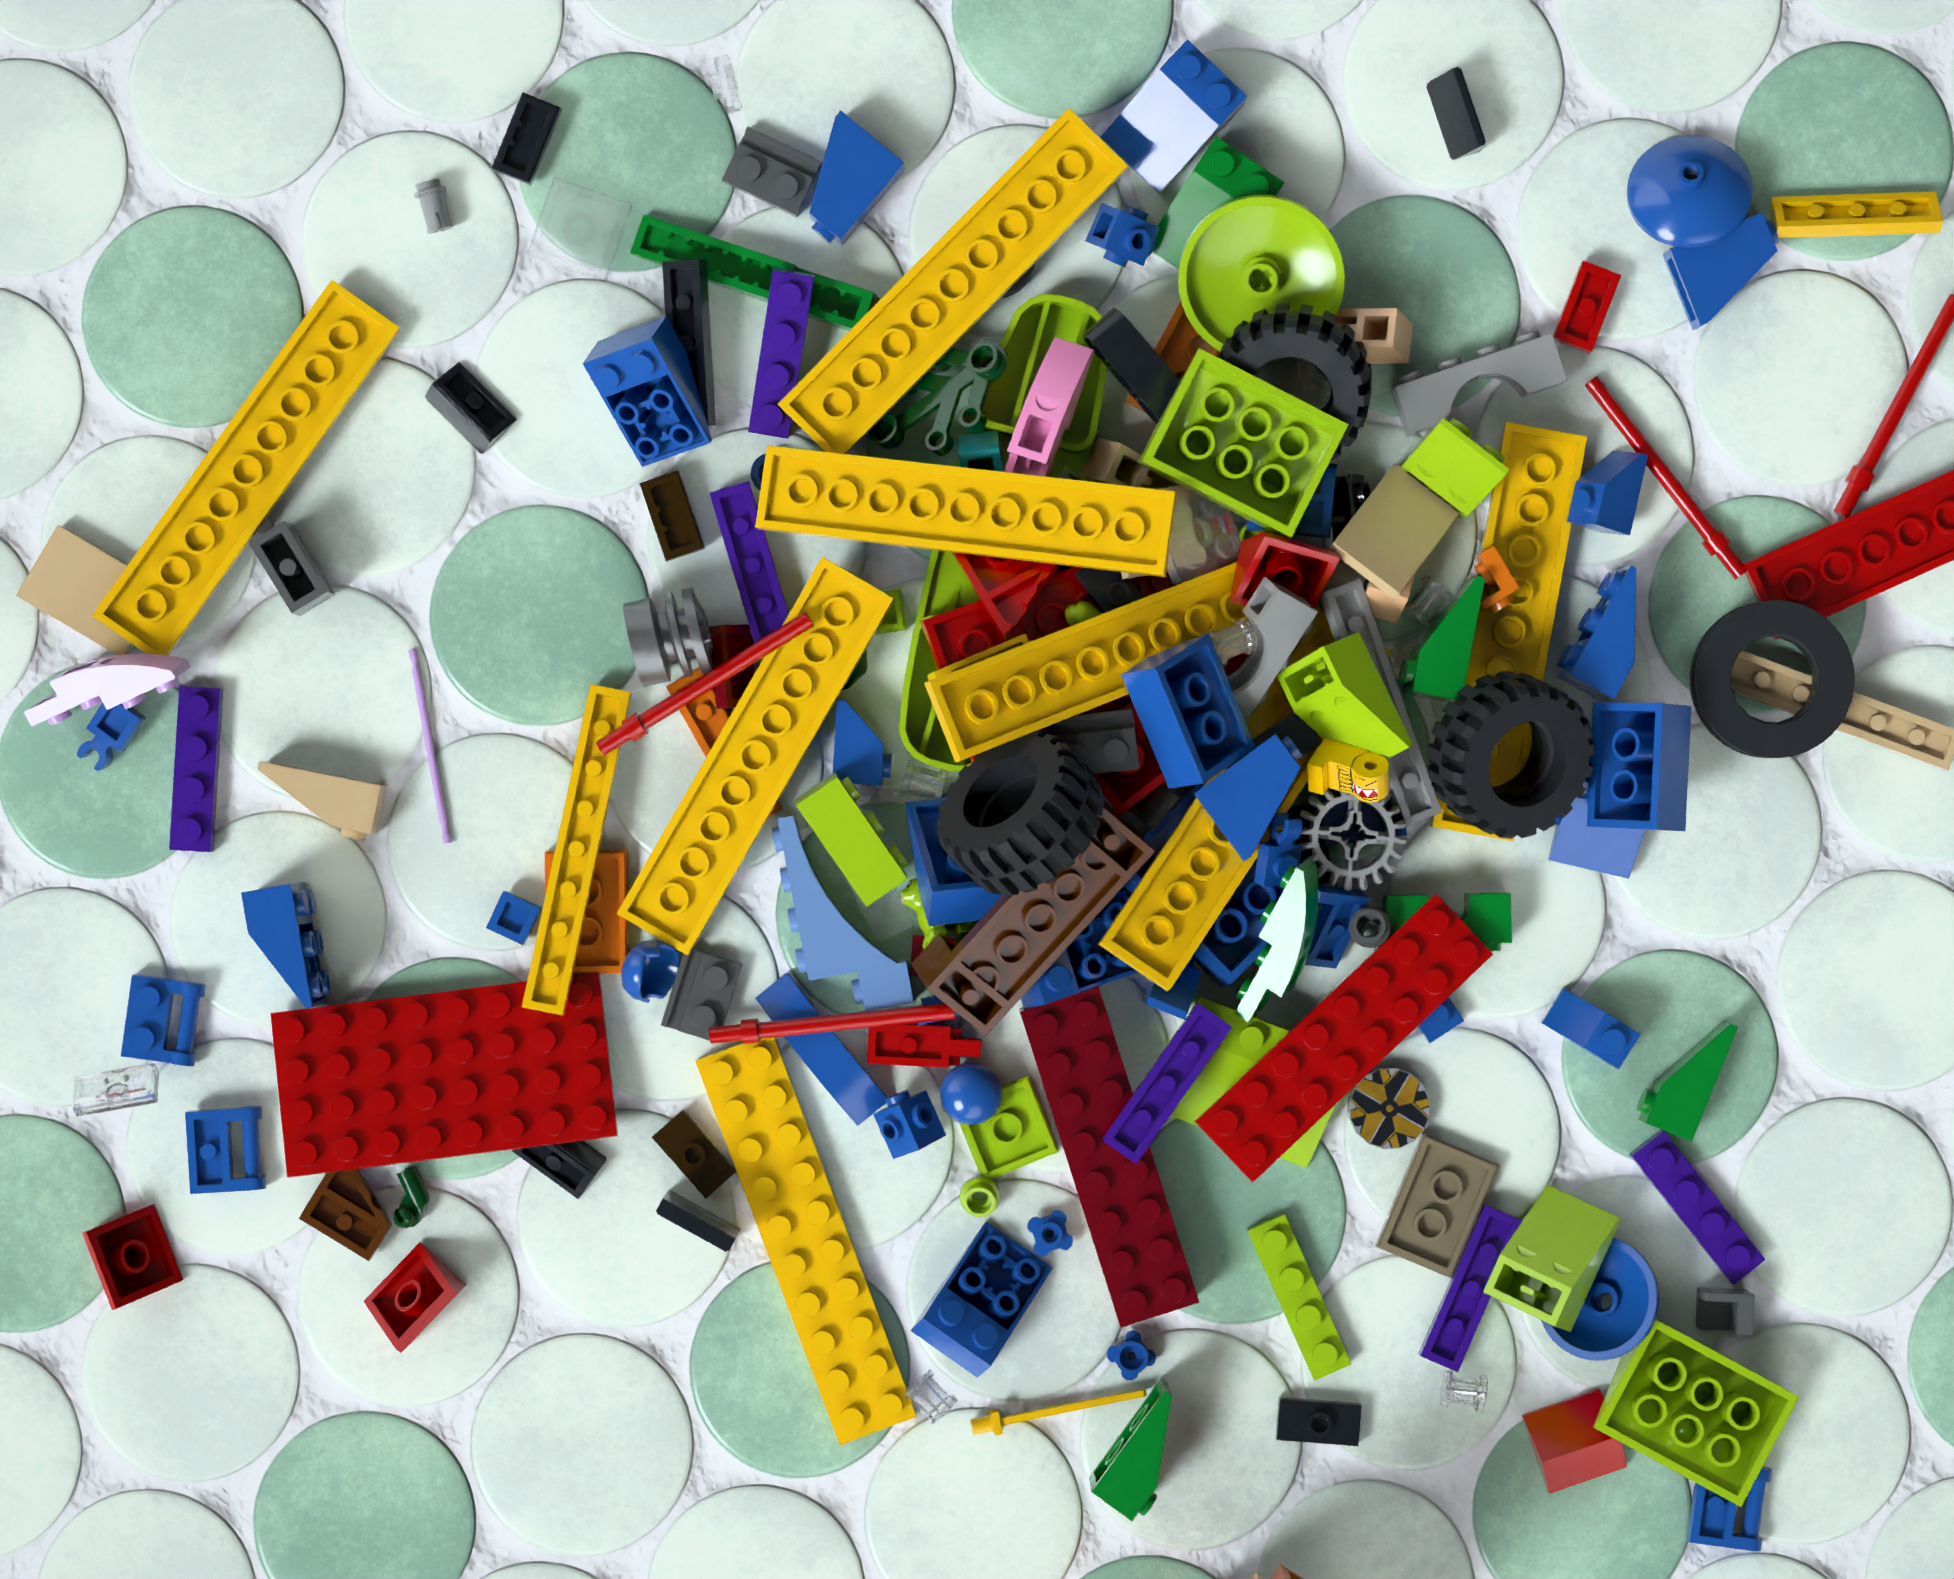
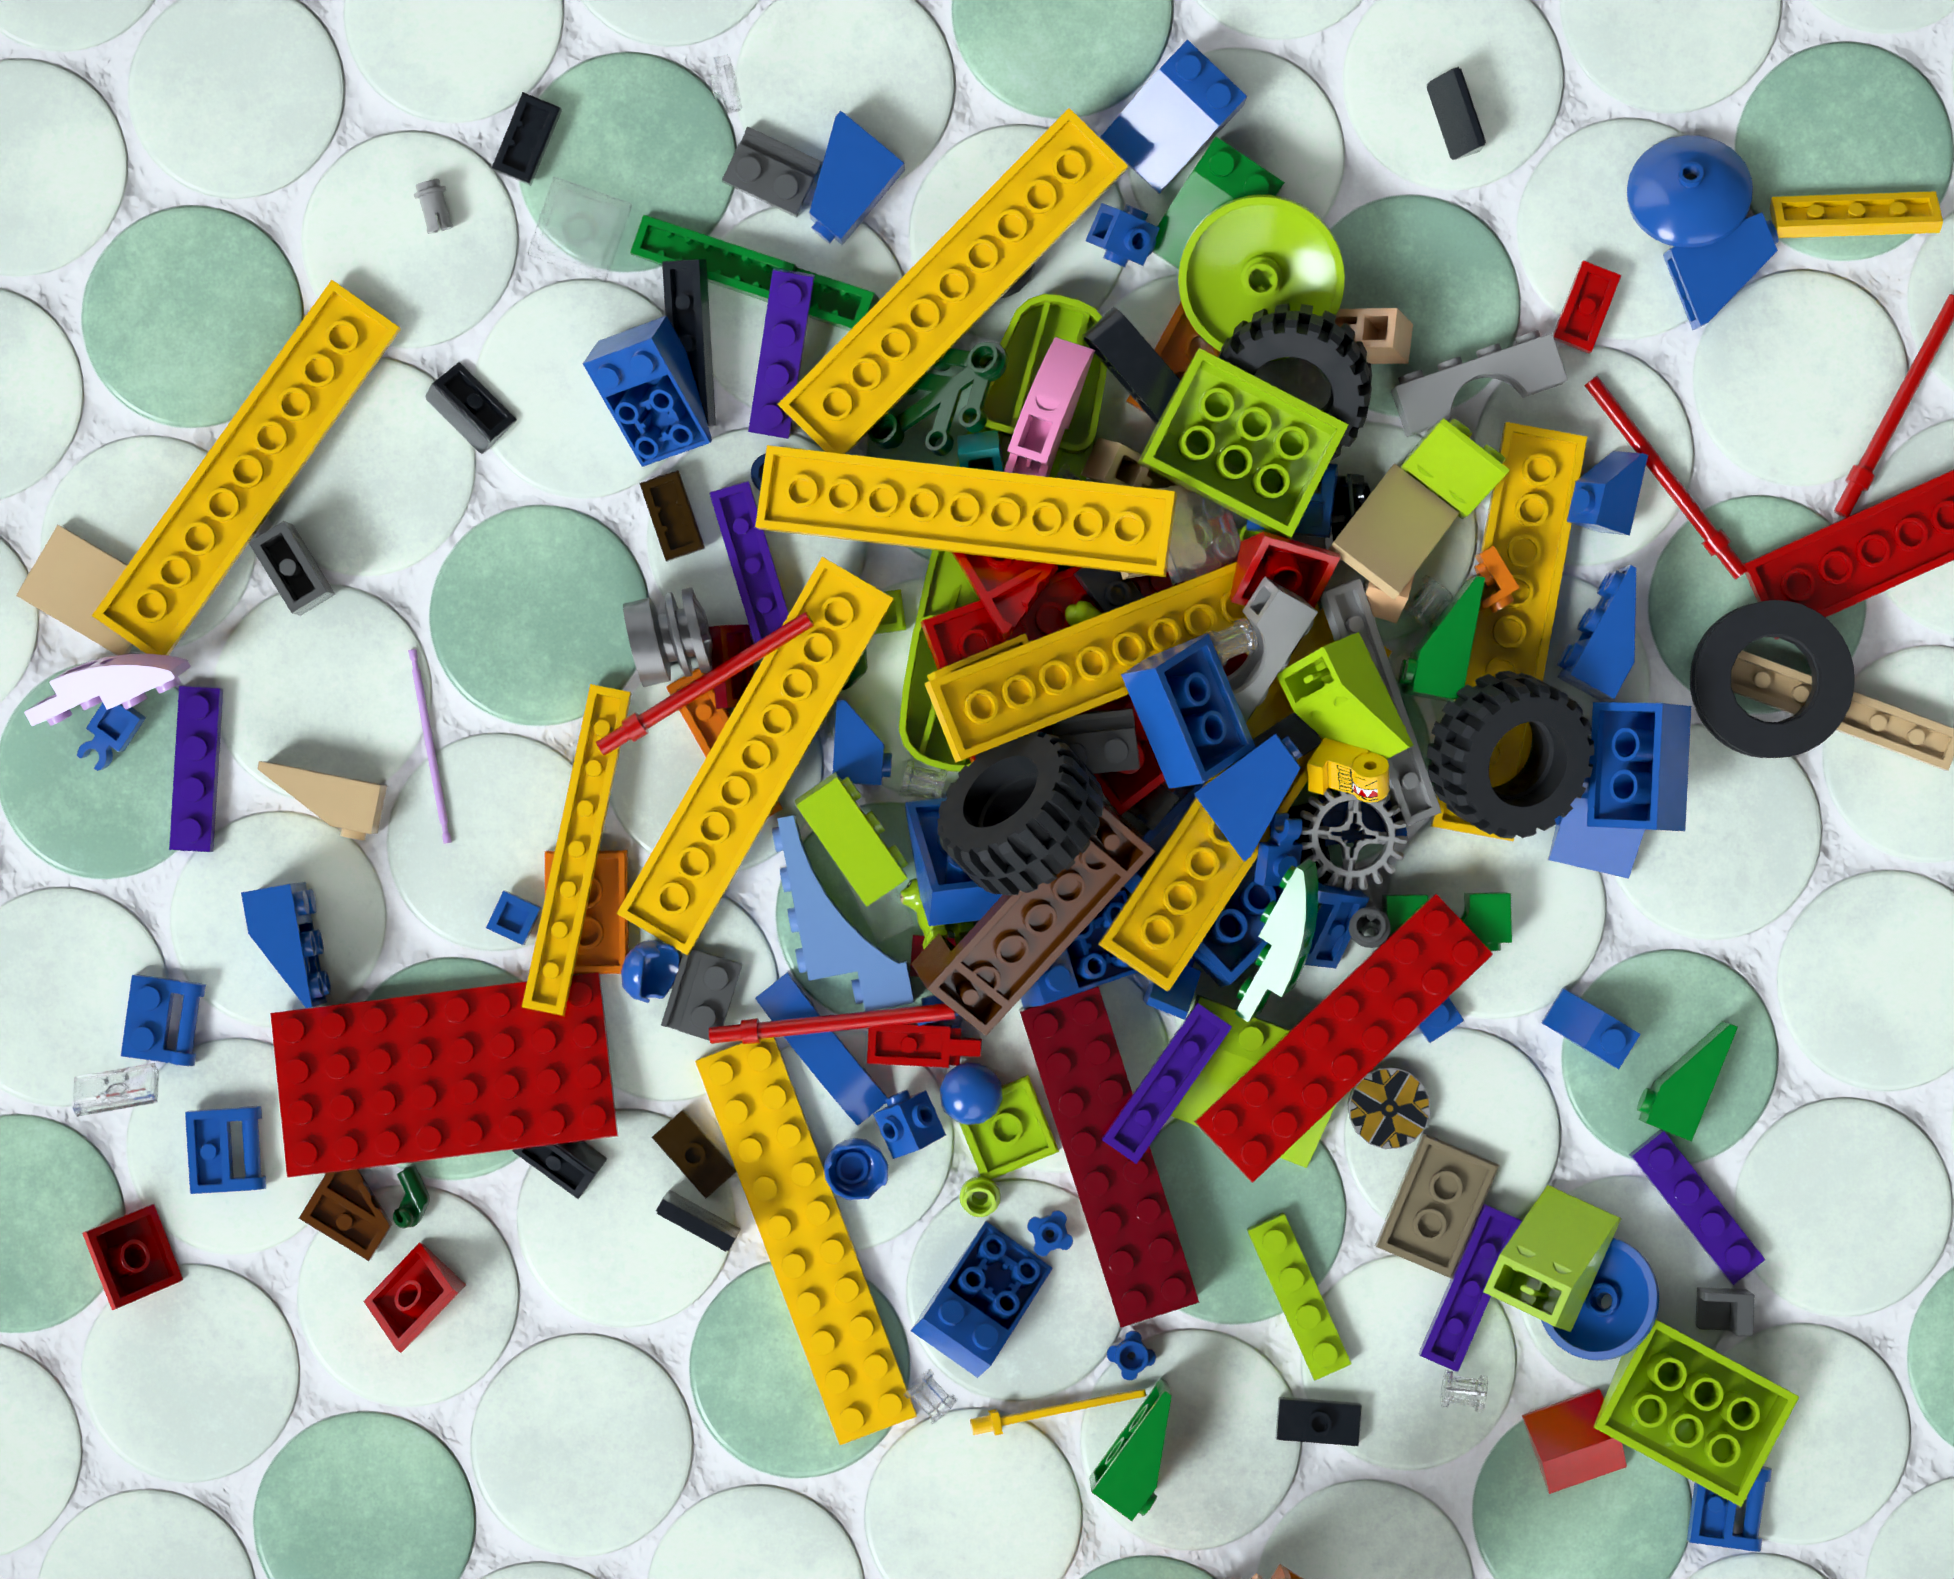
none -> blue hair [824,1138,888,1200]

